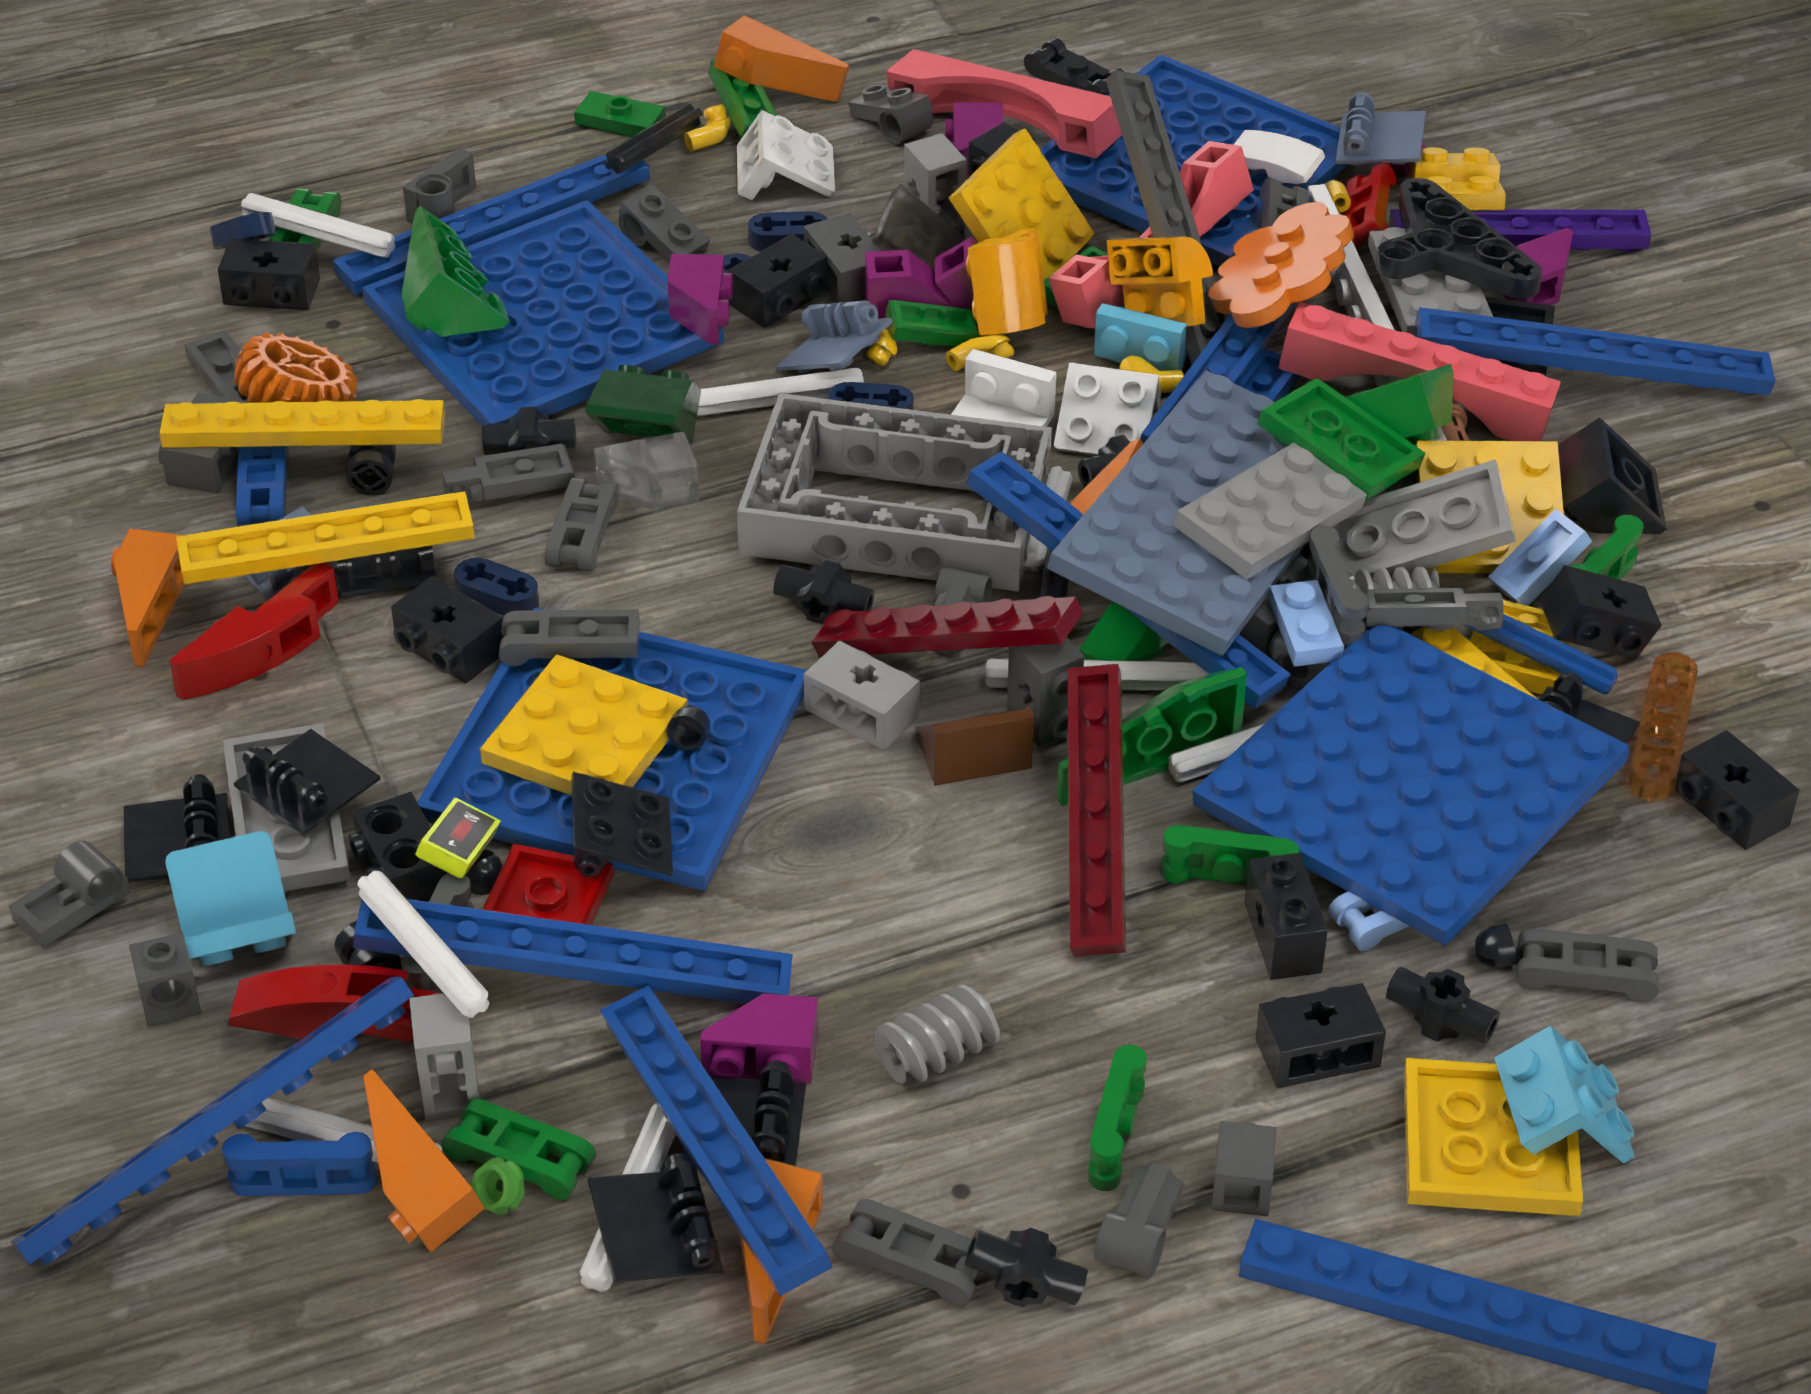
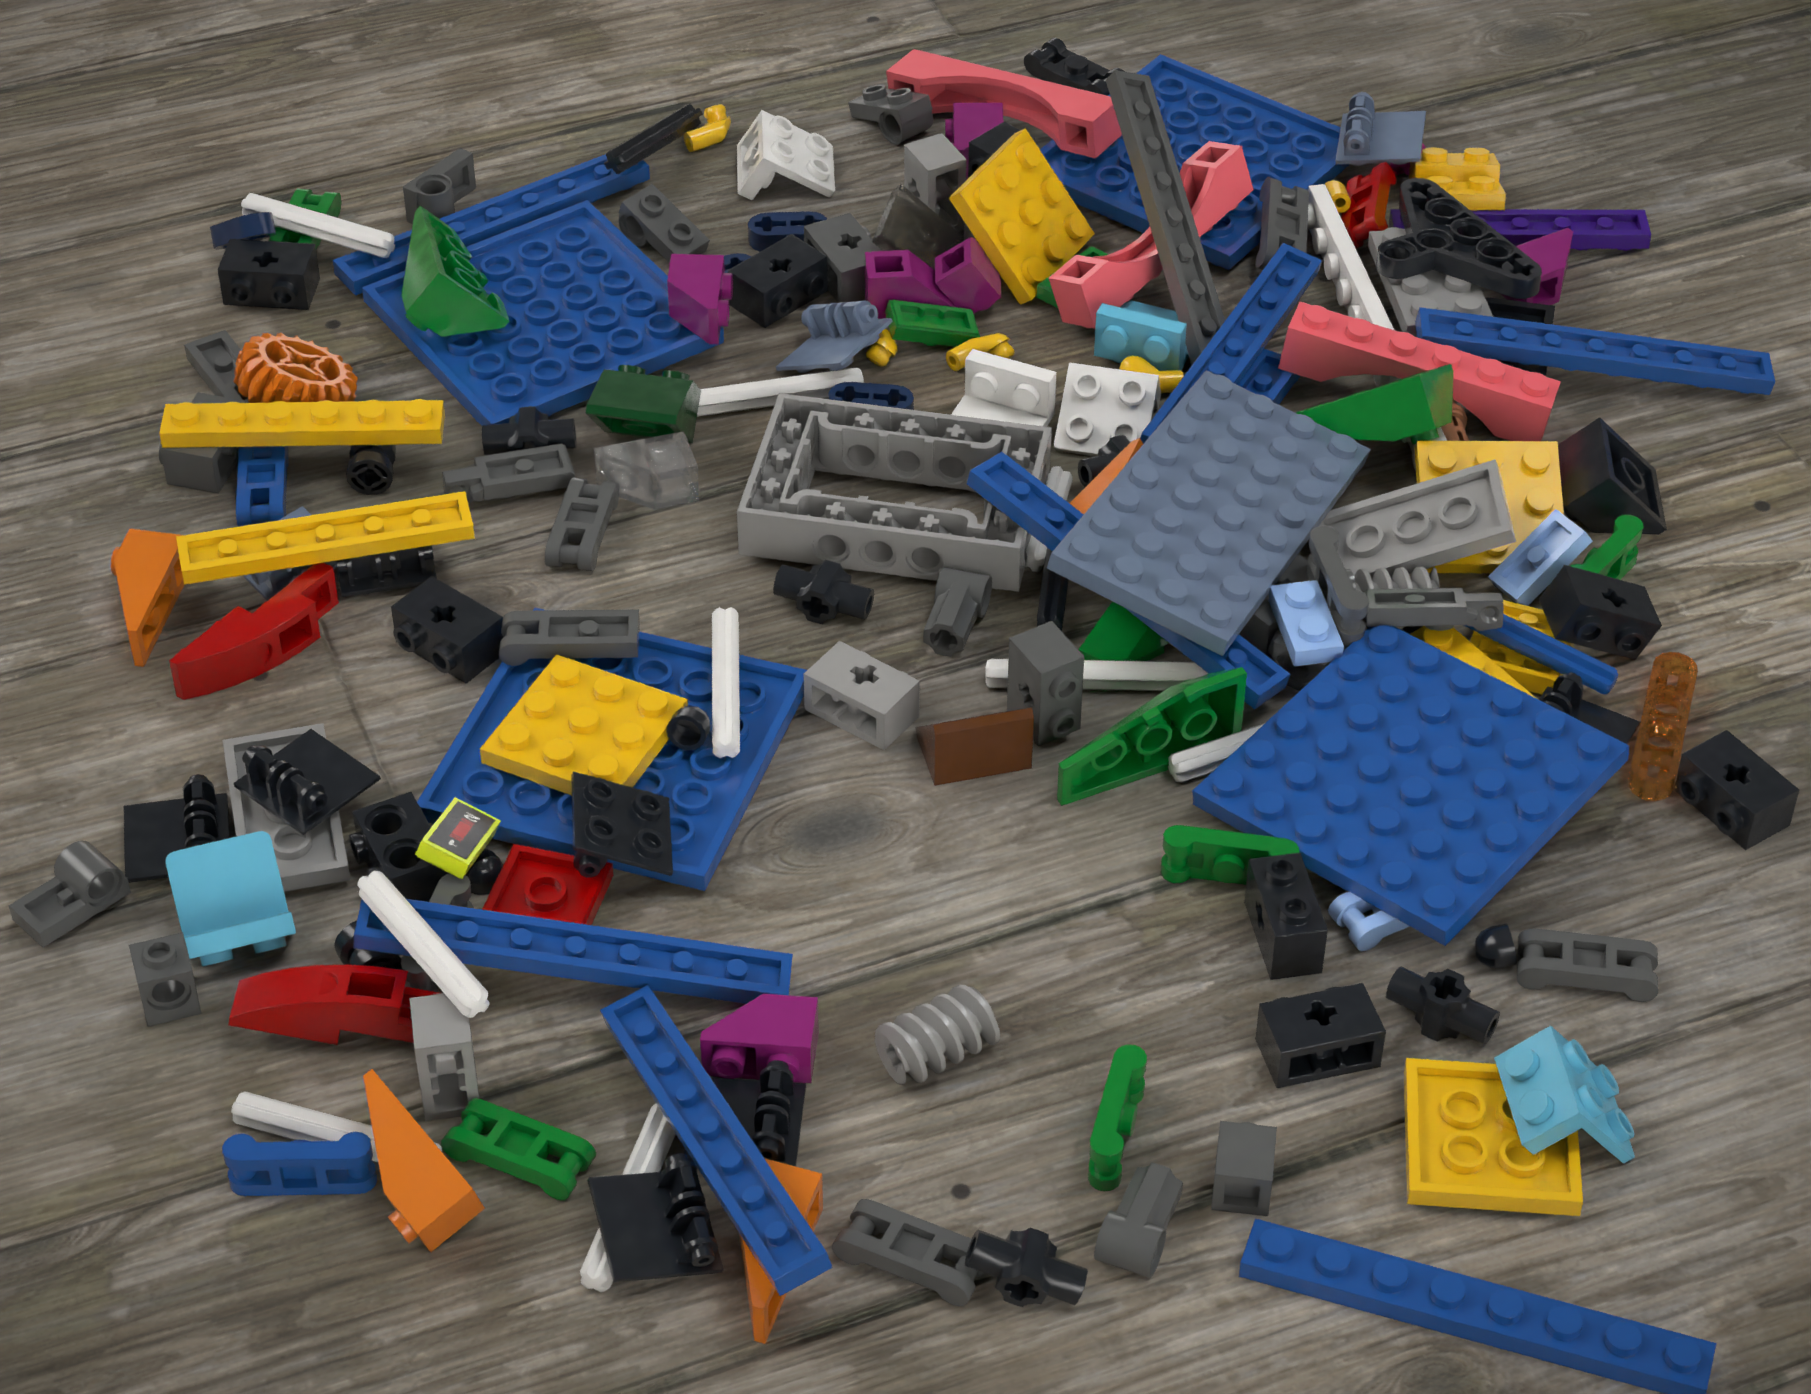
blue plate [11,977,414,1265] -> none
dark blue beam [454,558,539,616] -> none
bright green plate [471,1157,525,1214] -> none
green plate [574,91,666,137] -> none
green plate [708,59,777,139] -> none
orange slope [714,15,850,102] -> none
dark red plate [811,596,1083,657] -> none
light orange brick [966,228,1048,335] -> none
dark red plate [1068,664,1126,956] -> none
light orange brick [1107,236,1213,326] -> none
light grey plate [1173,443,1367,580] -> none
orange plate [1208,202,1354,328] -> none
white slope [1234,130,1325,184] -> none
green plate [1257,378,1426,501] -> none
none -> white axle [712,607,740,758]

